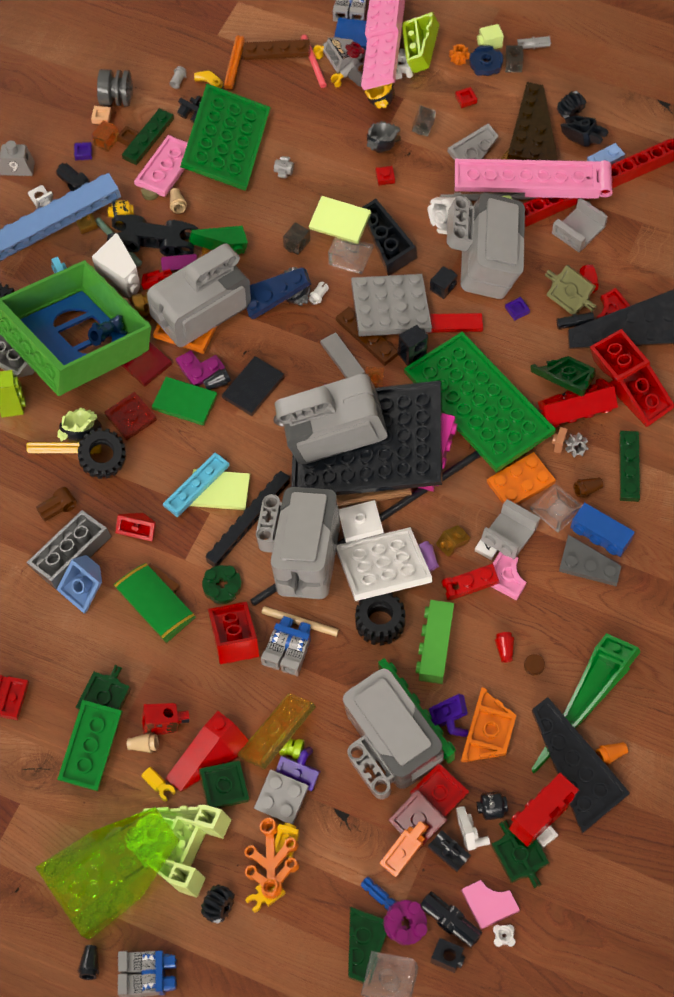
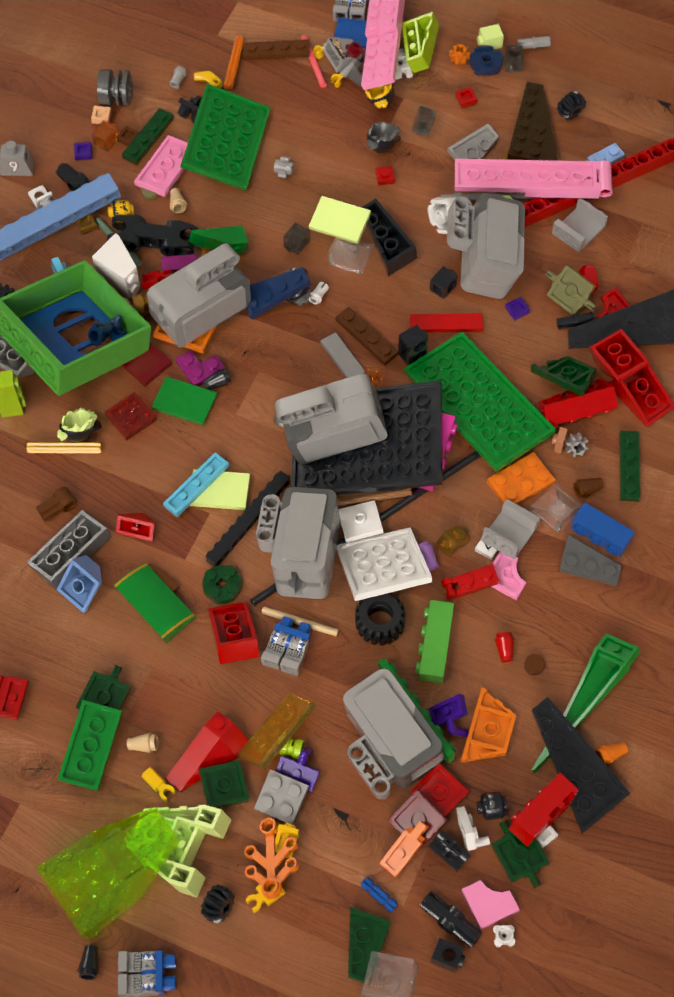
black tyre [78,428,126,479] -> none
red torso [141,703,189,735] -> none
black tile [222,356,285,416] -> none
light grey plate [351,274,432,336] -> none
magenta plate [384,900,427,945] -> none
black hinge [561,115,609,147] -> none

